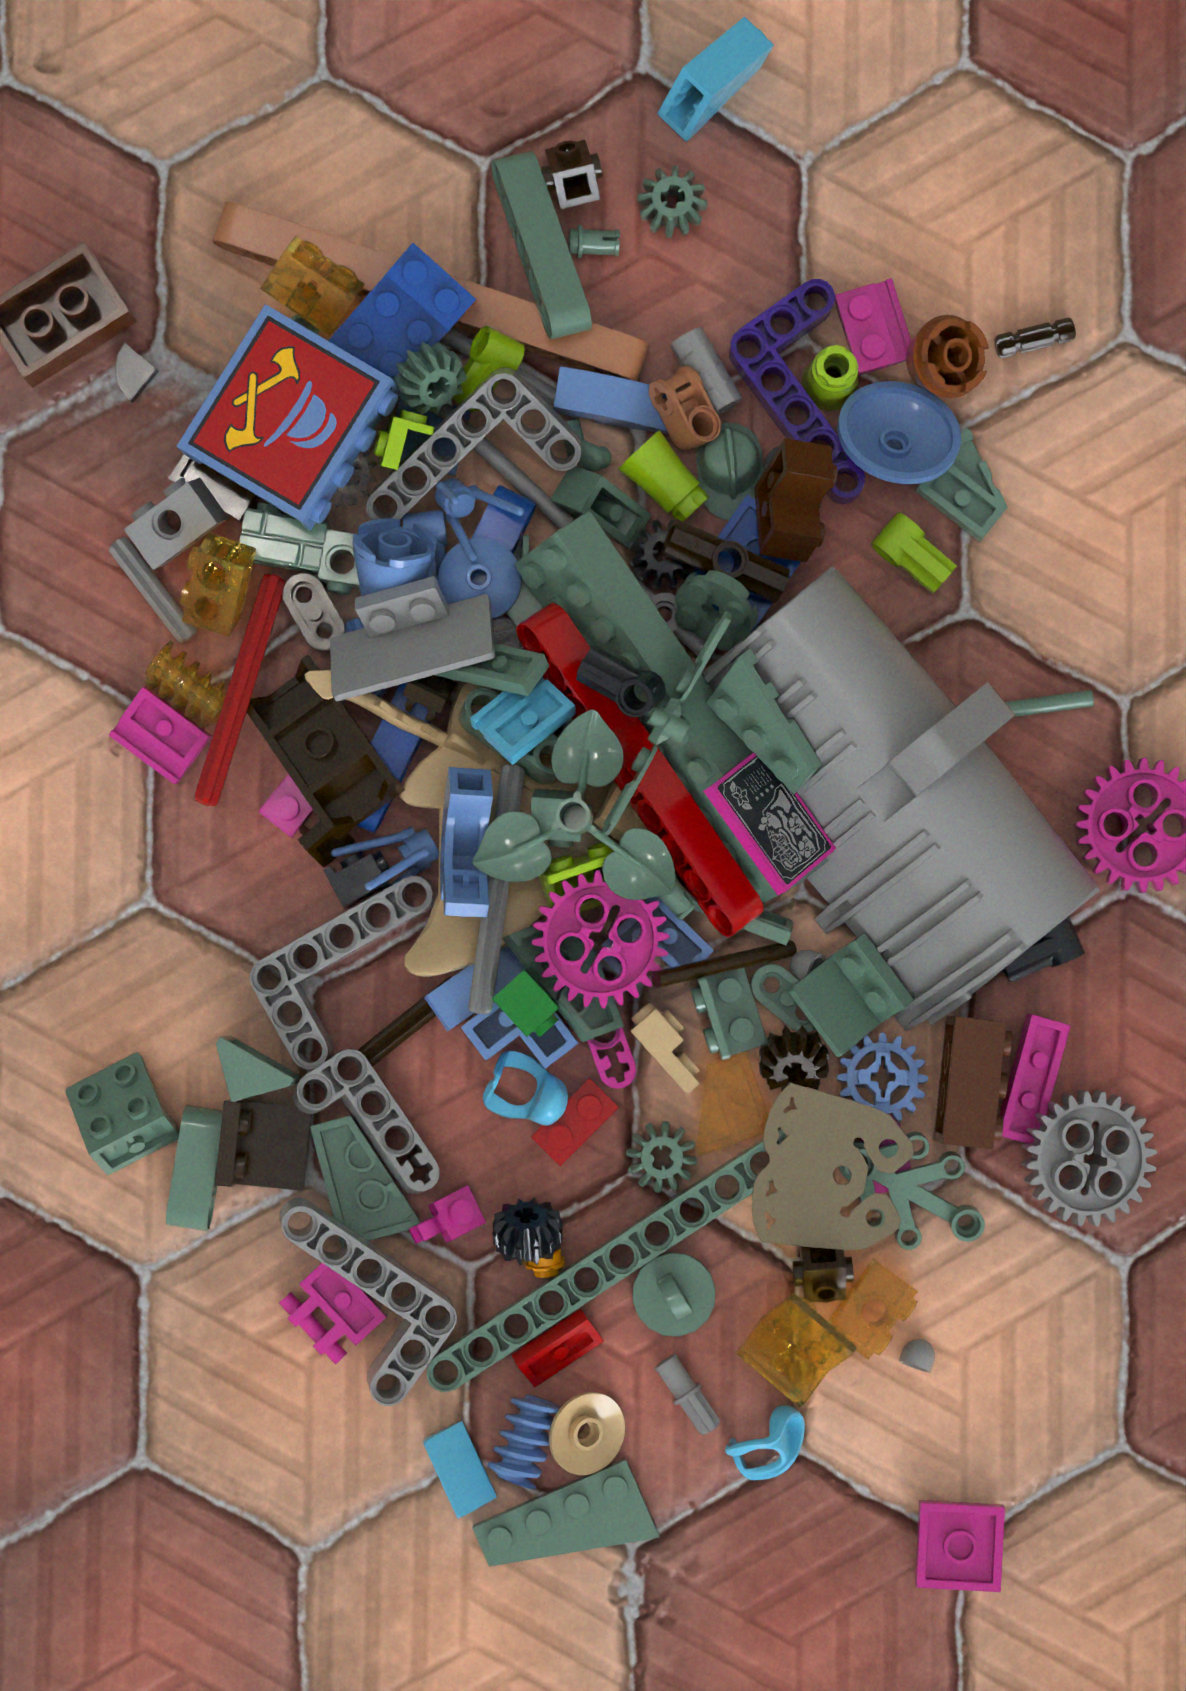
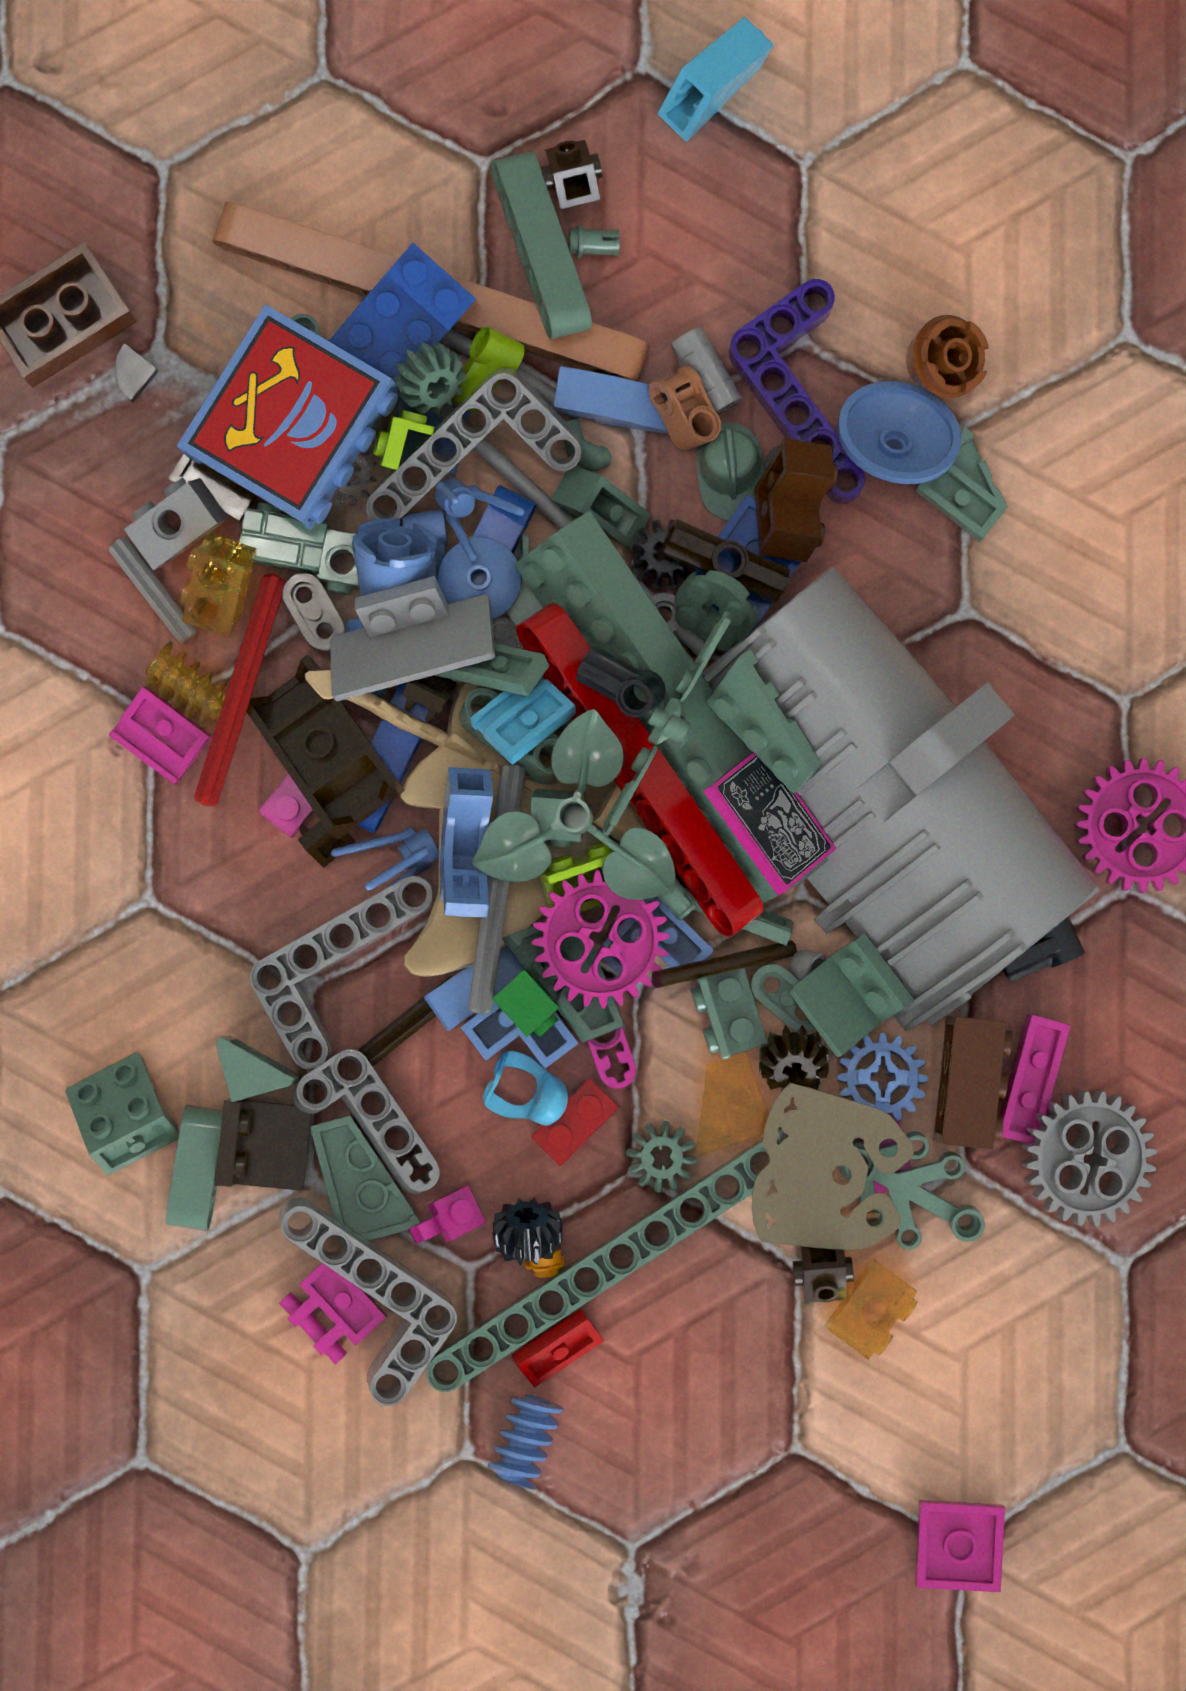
clear yellow brick [260,236,365,336] -> none
black brick [323,851,390,908] -> none
medium azure slope [423,1420,497,1519] -> none
sand green wing [472,1458,660,1567] -> none
tan dish [549,1392,625,1475] -> none
lime plant [618,430,709,521] -> none
tan plate [630,1002,700,1095] -> none
sand green tile [633,1252,716,1337] -> none
sand green gear [637,165,707,238] -> none
light grey axle [654,1354,720,1435] -> none
medium azure piece [725,1405,805,1480] -> none
clear yellow bracket [735,1293,857,1407] -> none
lime plant [801,345,859,411] -> none
dark pink plate [834,278,911,376] -> none
lime piece [870,512,957,594] -> none
light grey hinge [899,1339,935,1373] -> none
dark brown axle [994,318,1076,358] -> none
sand green bar [1005,690,1094,717] -> none

